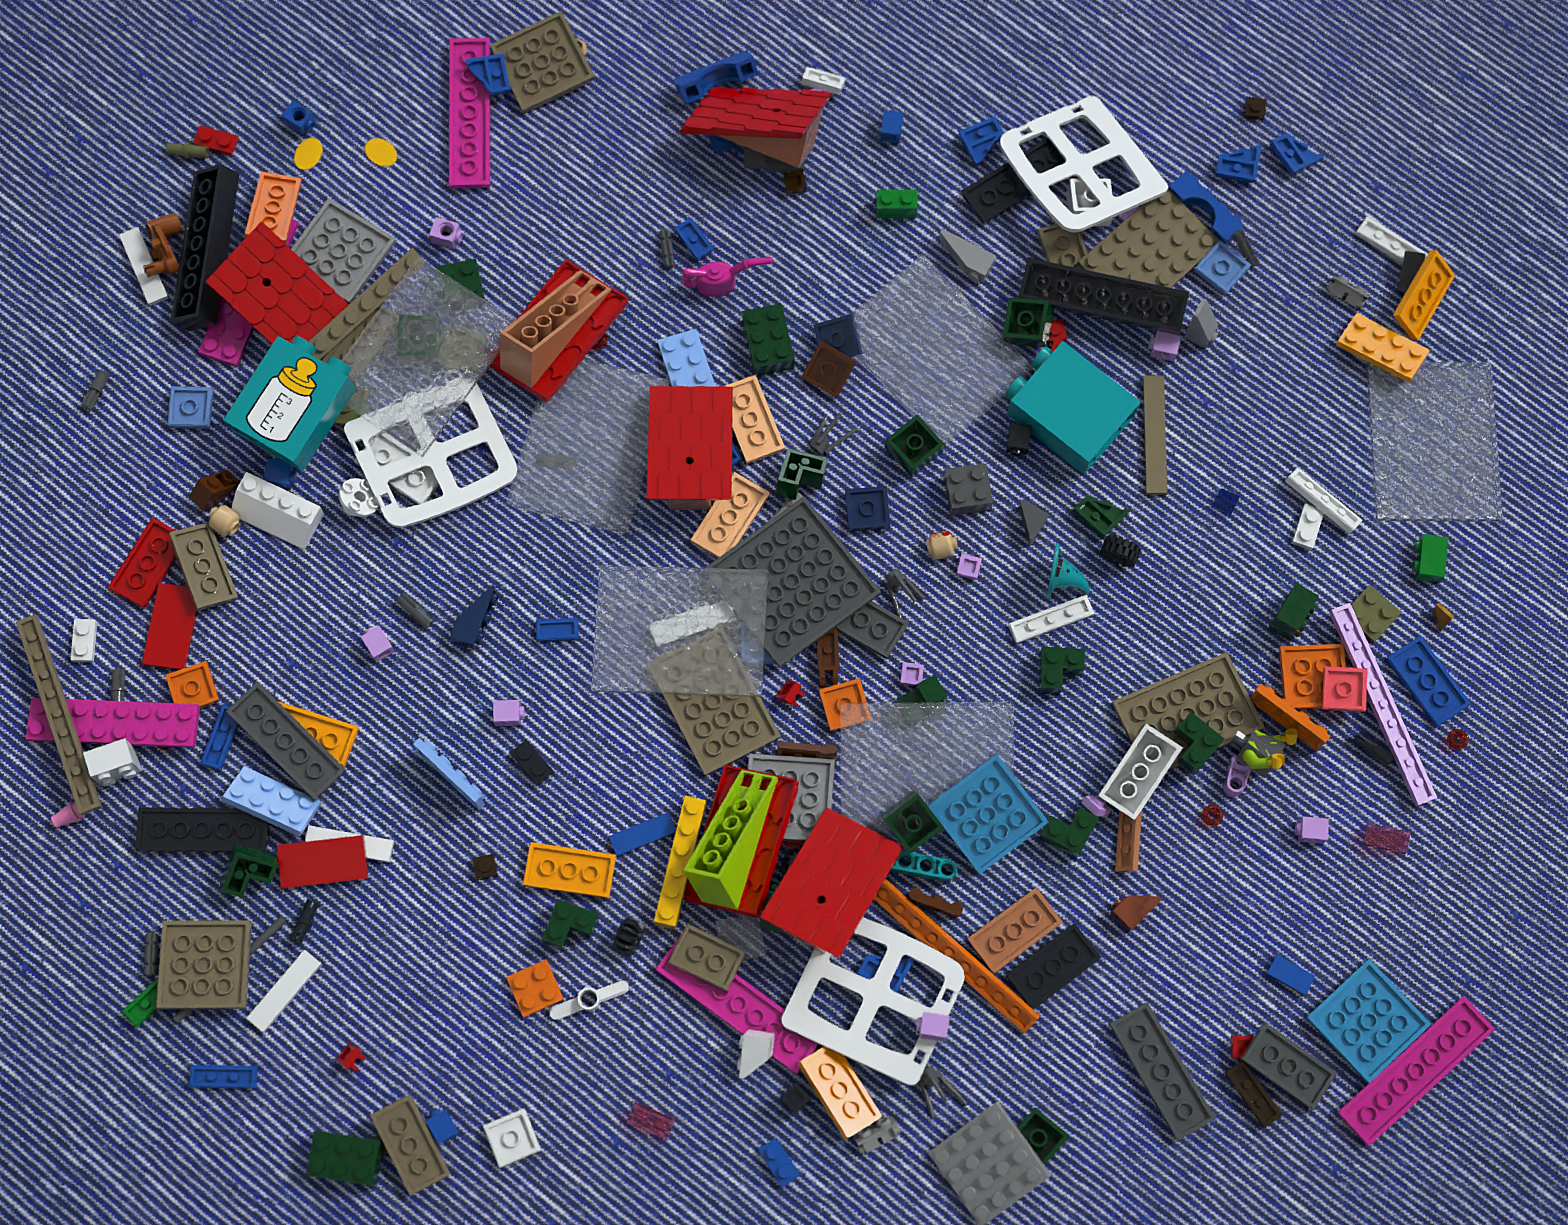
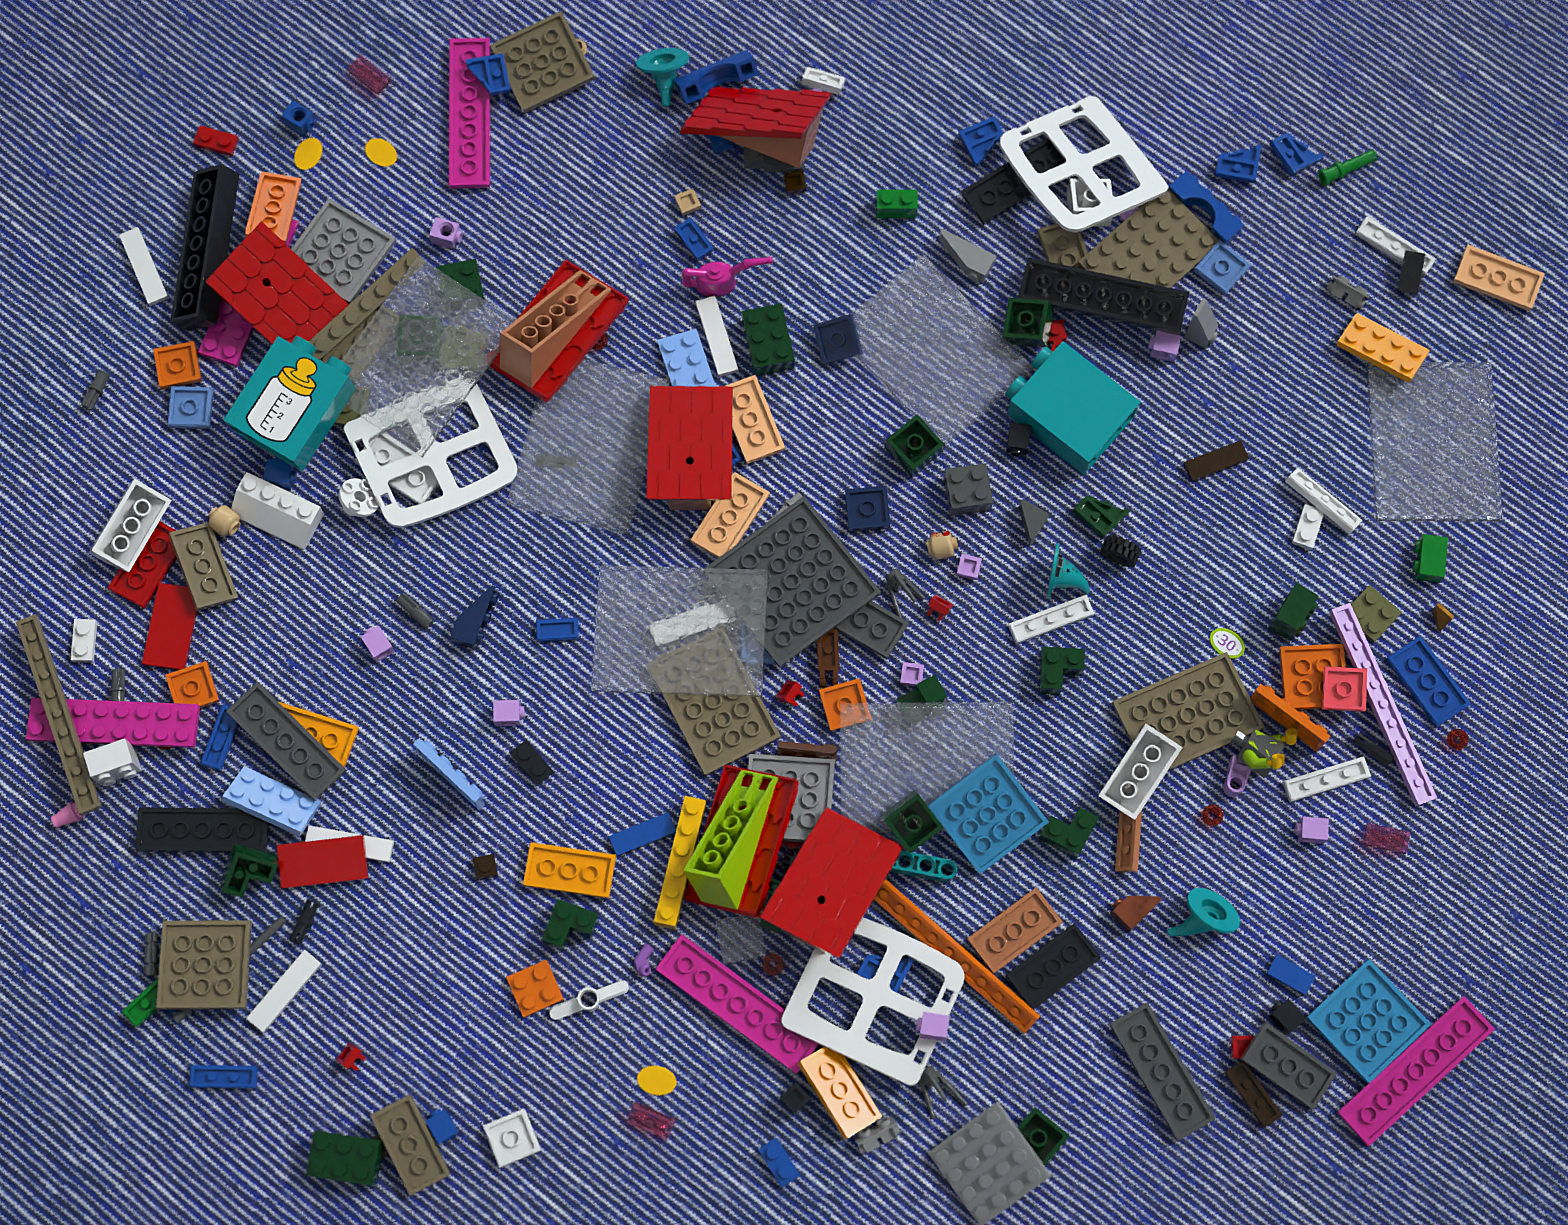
dark orange piece [143,213,182,278] -> none
olive pin [166,142,209,159] -> none
reddish brown slope [189,470,240,511] -> none
black gear [612,917,645,957] -> none
dark grey axle [659,229,675,269] -> none
dark tan tile [668,923,746,992] -> none
white slope [737,1029,775,1079] -> none
dark green brick [776,448,828,500] -> none
reddish brown plate [801,341,857,398] -> none
dark grey plant [809,413,858,455] -> none
blue brick [880,110,904,144] -> none
reddish brown plate [908,887,963,918] -> none
lavender plate [1082,795,1112,816] -> none
dark tan tile [1143,375,1167,495] -> none
dark green brick [1174,712,1224,776] -> none
clear blue tile [1211,488,1240,516] -> none
dark grey axle [1233,230,1259,267] -> none
dark brown plate [1244,97,1267,121] -> none
light orange plate [1393,250,1455,340] -> none
none -> white slope [89,479,172,573]
none -> orange plate [153,341,202,390]
none -> clear pink plate [347,55,391,95]
none -> medium lavender arm [634,943,654,977]
none -> teal piece [636,48,689,106]
none -> yellow sticker [637,1066,676,1095]
none -> tan plate [675,188,701,216]
none -> white tile [695,296,738,377]
none -> clear red plate [762,954,784,976]
none -> red tile [927,594,954,621]
none -> teal piece [1167,888,1240,936]
none -> dark brown tile [1183,440,1249,482]
none -> sticker [1210,628,1245,658]
none -> black brick [1269,999,1306,1036]
none -> white tile [1282,756,1371,802]
none -> green pin [1317,149,1378,186]
none -> light nougat plate [1453,245,1545,311]

